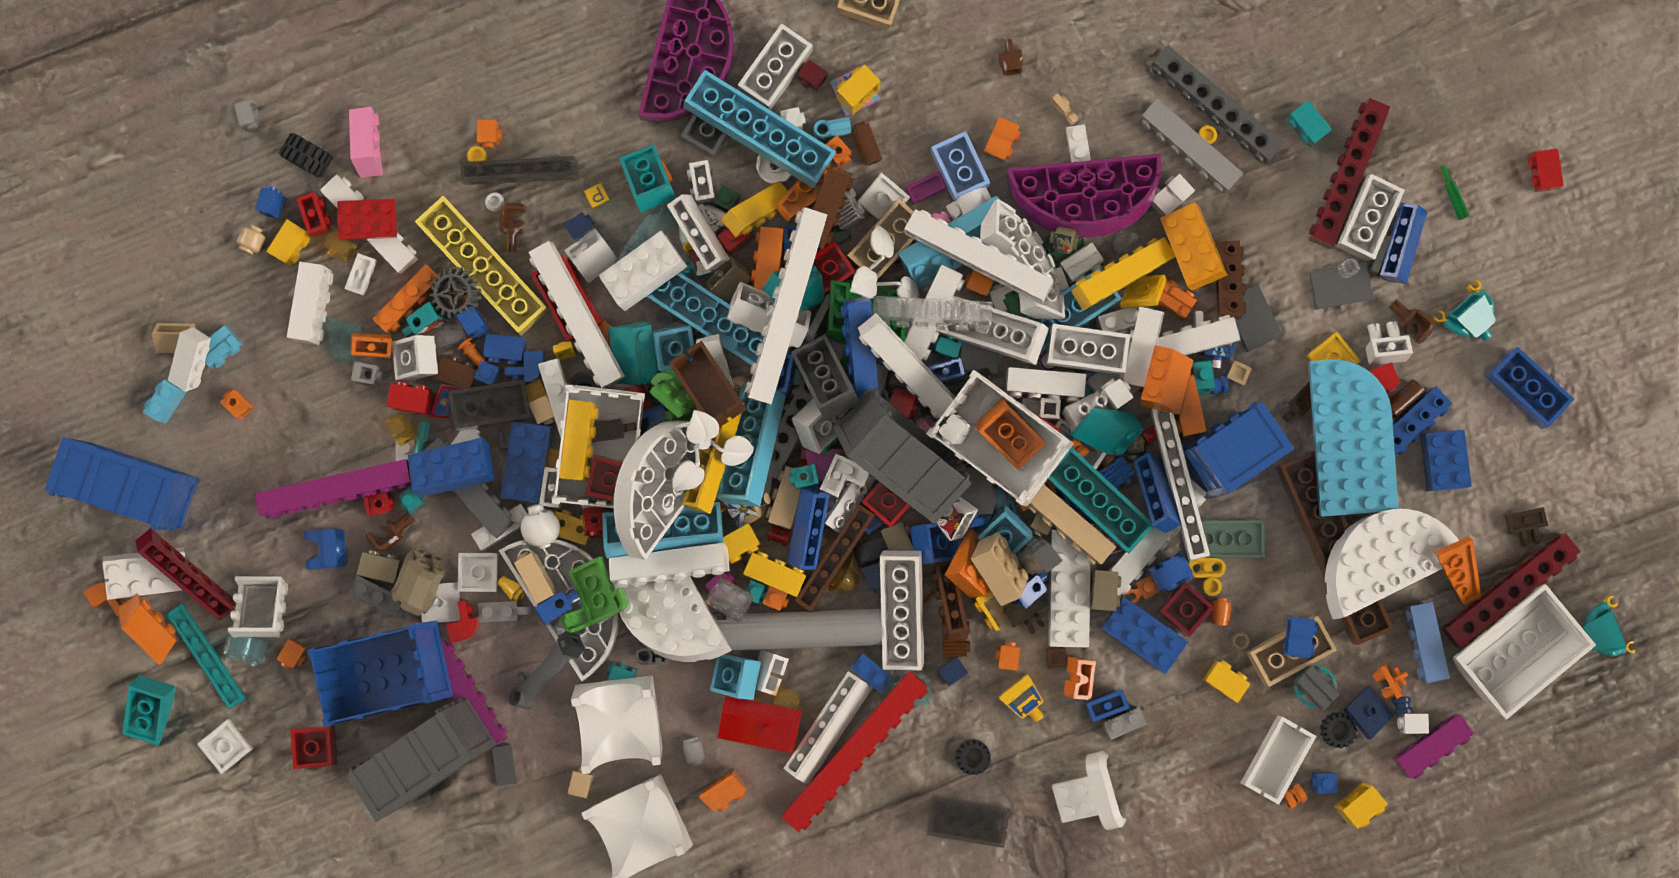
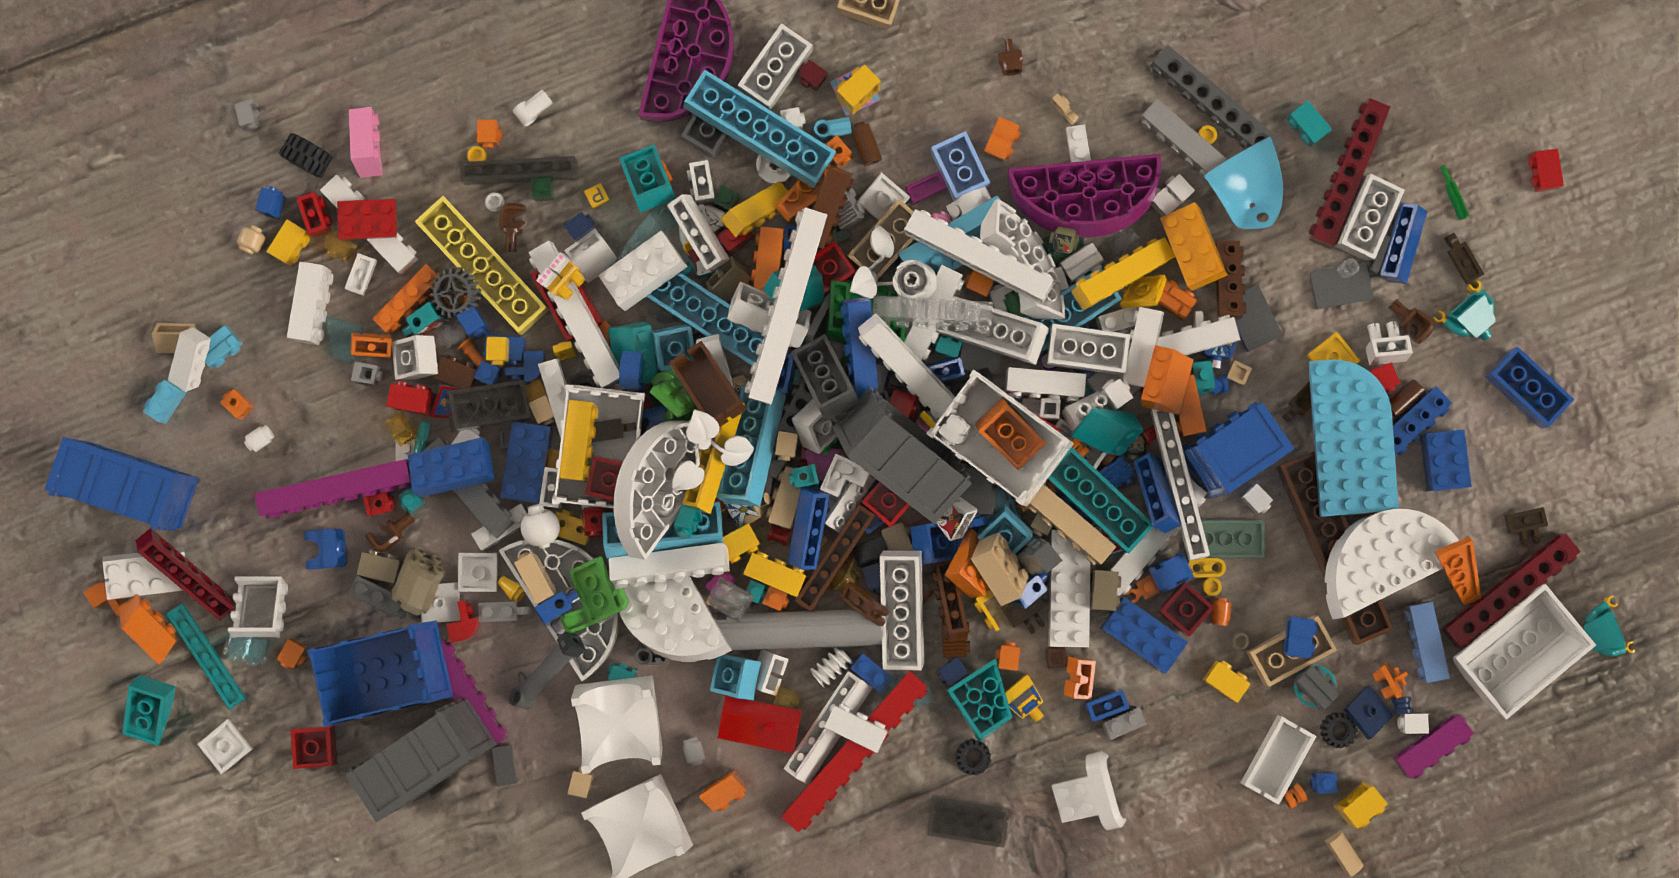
none -> white brick [244,425,275,452]
none -> yellow brick [486,337,509,366]
none -> white piece [513,90,553,127]
none -> dark green brick [531,177,554,201]
none -> yellow hips [536,252,586,300]
none -> blue brick [619,351,645,392]
none -> teal brick [674,505,702,538]
none -> tan brick [775,431,798,461]
none -> white piece [810,648,854,687]
none -> white brick [824,703,888,753]
none -> reddish brown hinge [841,581,889,626]
none -> white brick [893,260,937,301]
none -> yellow tile [920,409,938,428]
none -> teal wedge [947,658,1012,743]
none -> medium azure piece [1204,137,1283,229]
none -> white brick [1240,483,1273,514]
none -> tan brick [1325,830,1363,877]
none -> dark brown plate [1444,233,1485,284]

